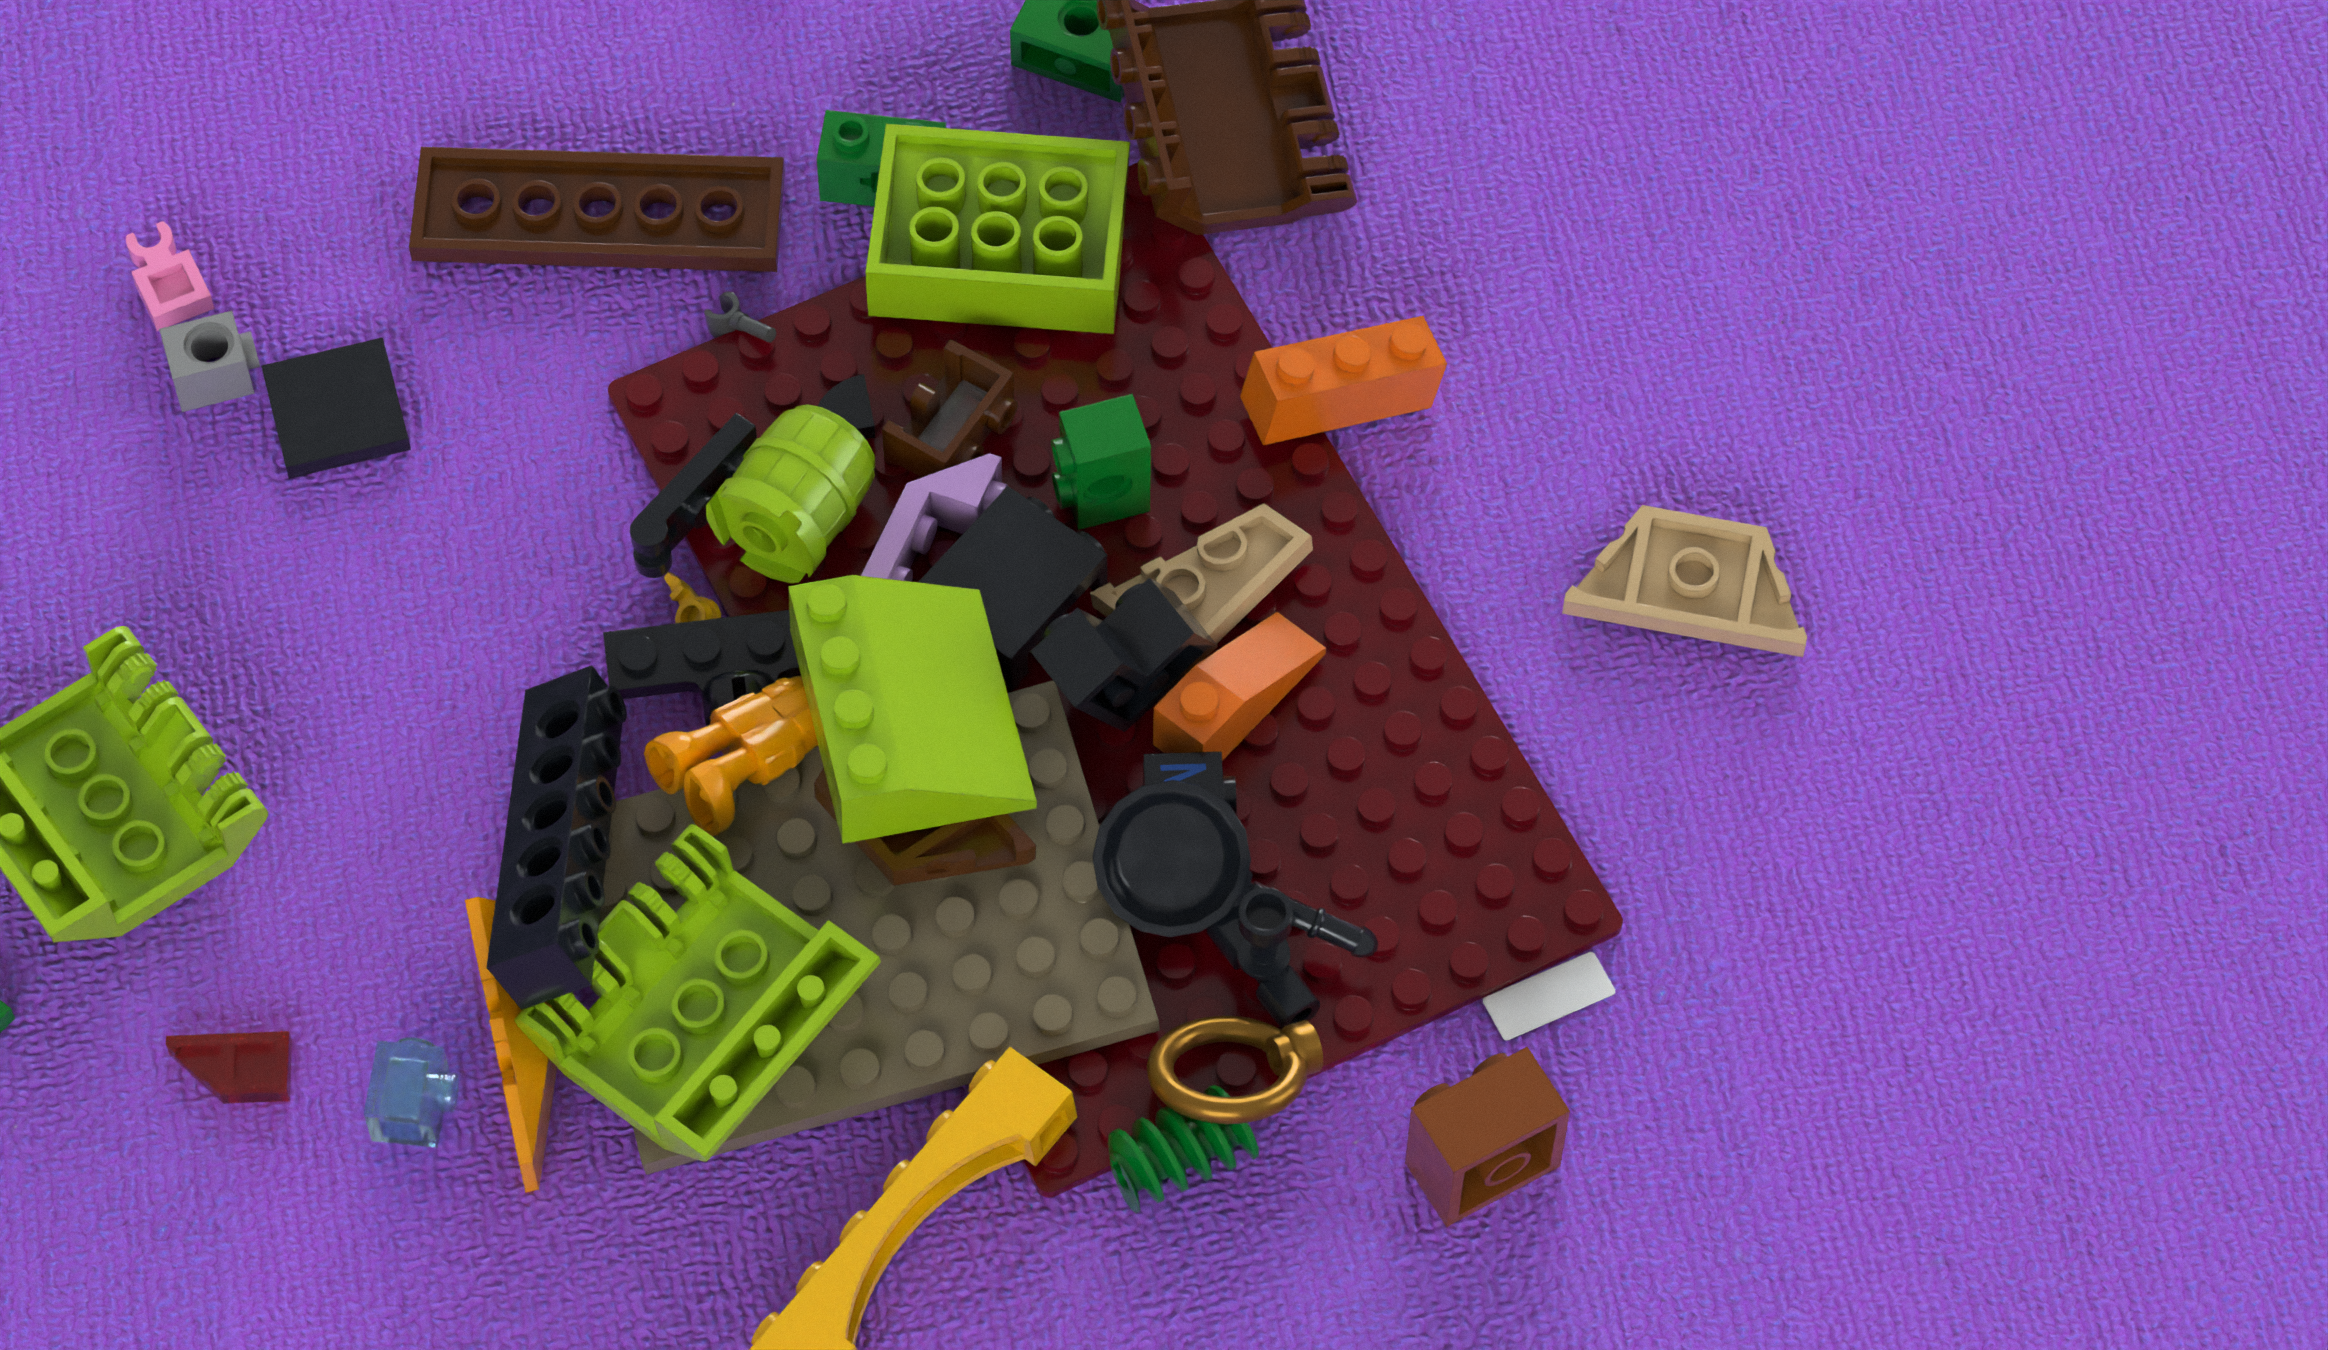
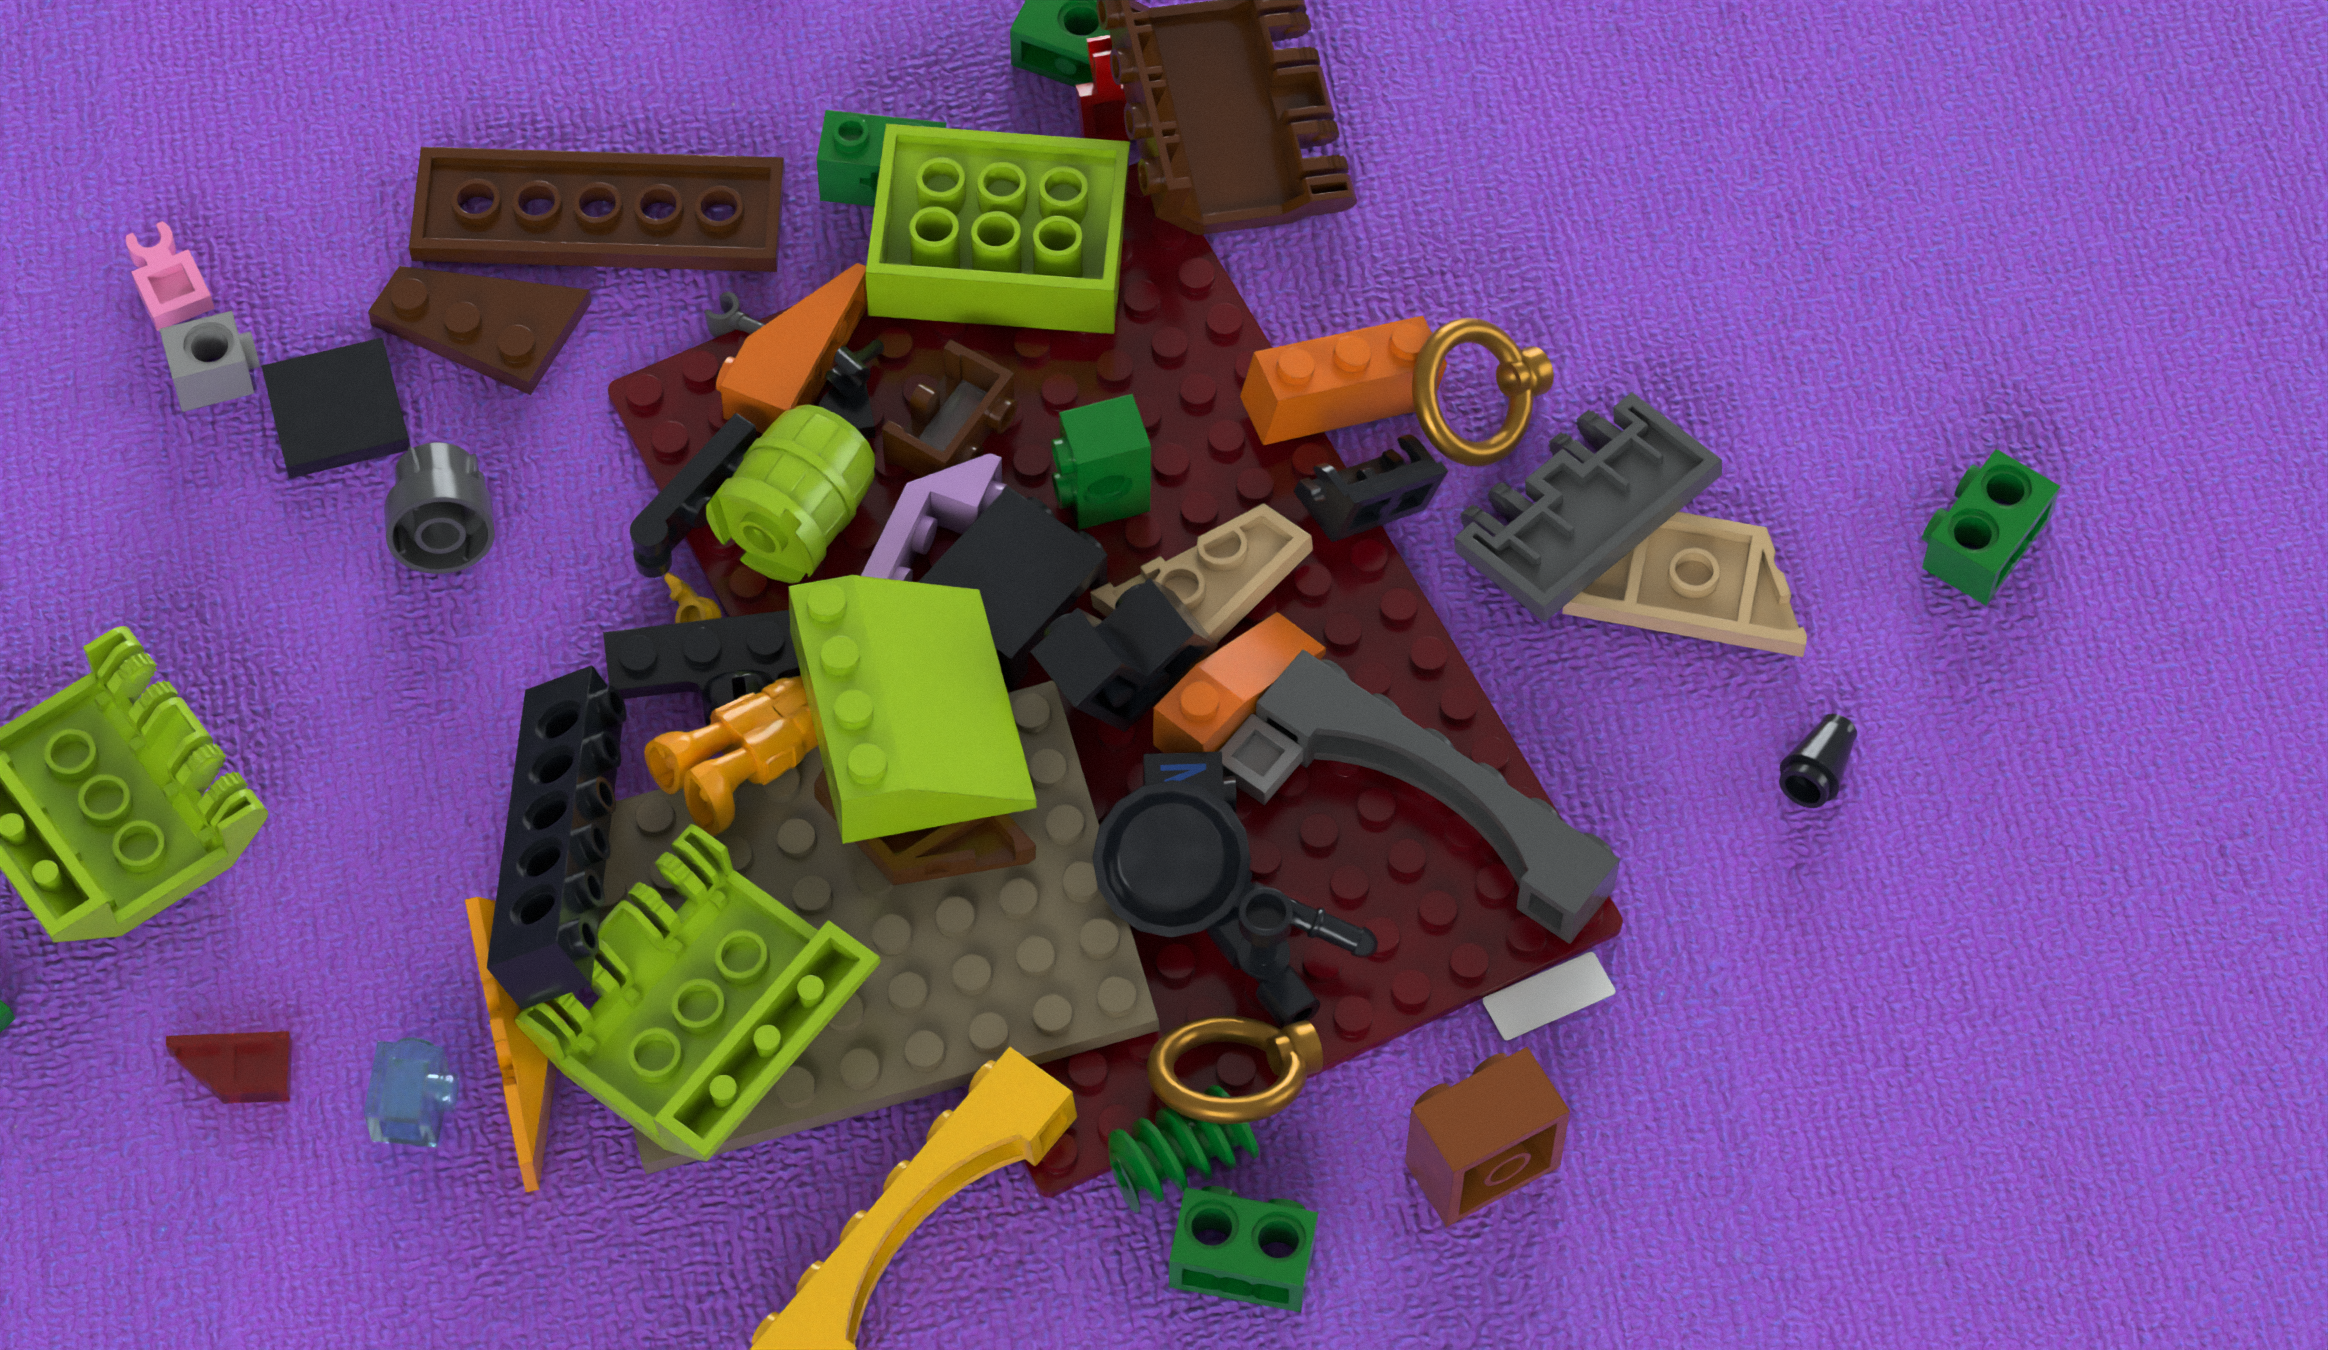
none -> reddish brown wing [368,266,591,395]
none -> dark grey piece [384,442,495,574]
none -> orange slope [716,263,868,433]
none -> black hand [824,339,884,397]
none -> red plate [1075,35,1130,141]
none -> green brick [1169,1186,1318,1313]
none -> light grey plate [1219,713,1304,805]
none -> dark grey arch [1256,649,1620,944]
none -> black hinge [1293,434,1448,543]
none -> pearl gold piece [1412,318,1554,467]
none -> dark grey hinge [1454,392,1722,622]
none -> black cone [1779,714,1857,808]
none -> green brick [1922,449,2060,606]

